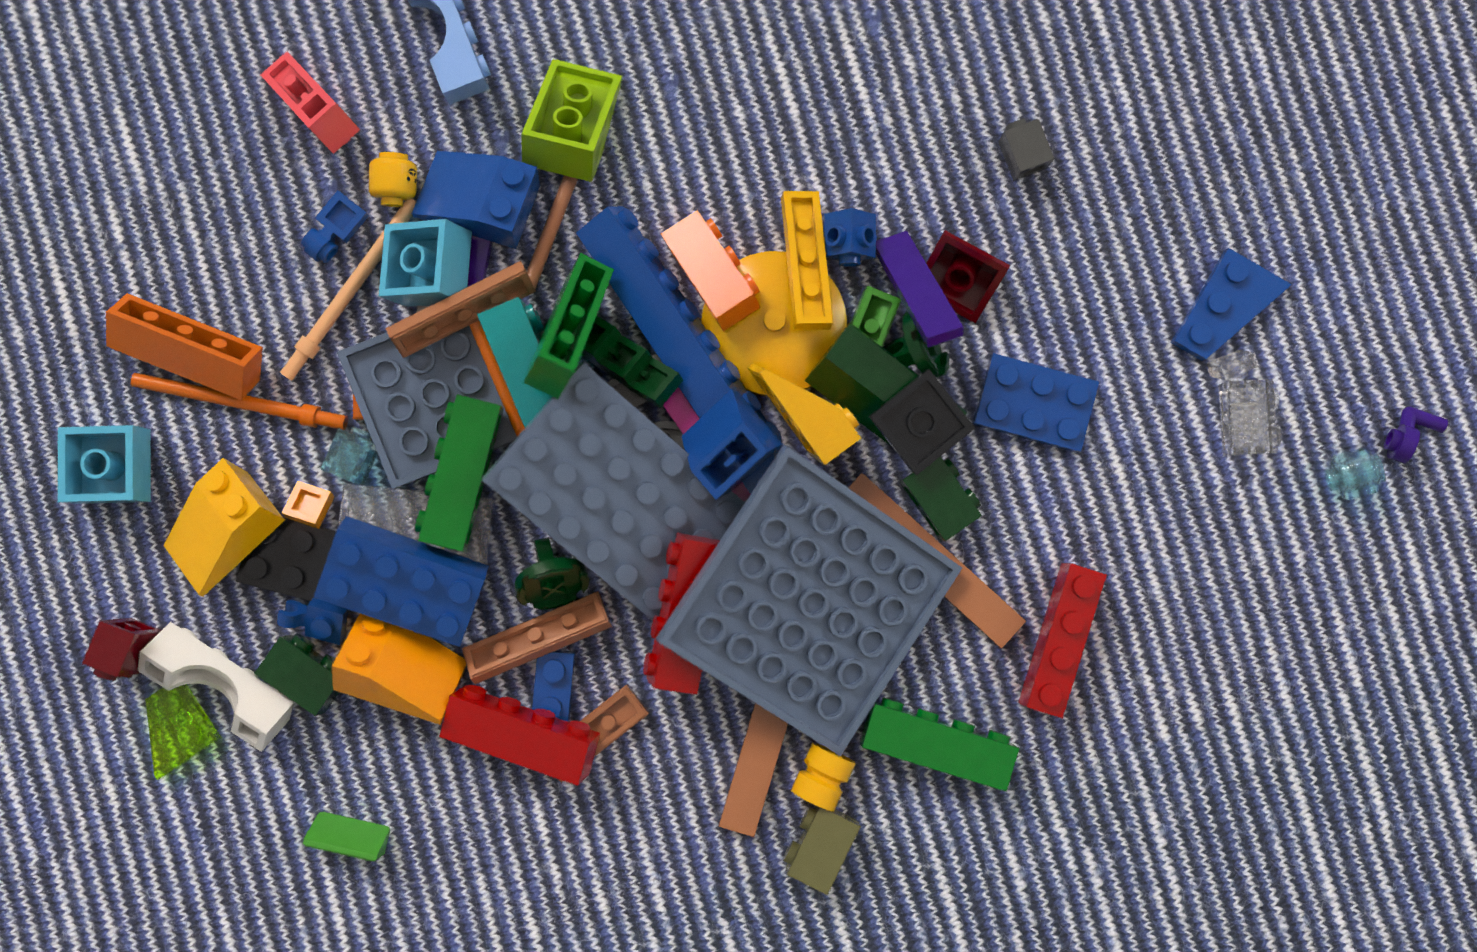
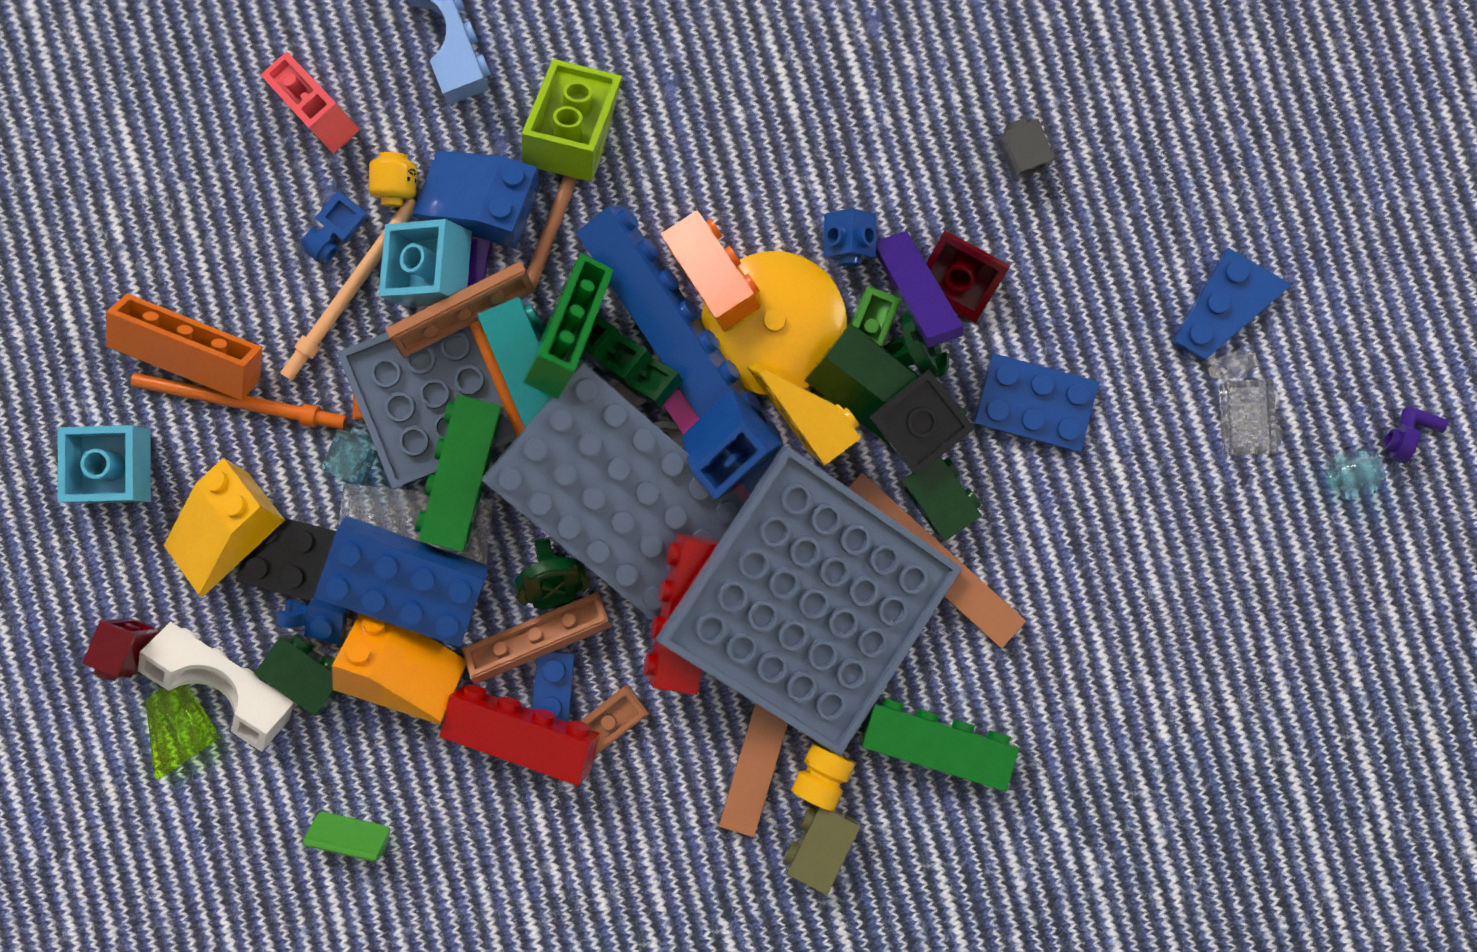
plate [282,481,335,529] -> none
yellow plate [781,191,833,330] -> none
red brick [1018,563,1107,719] -> none

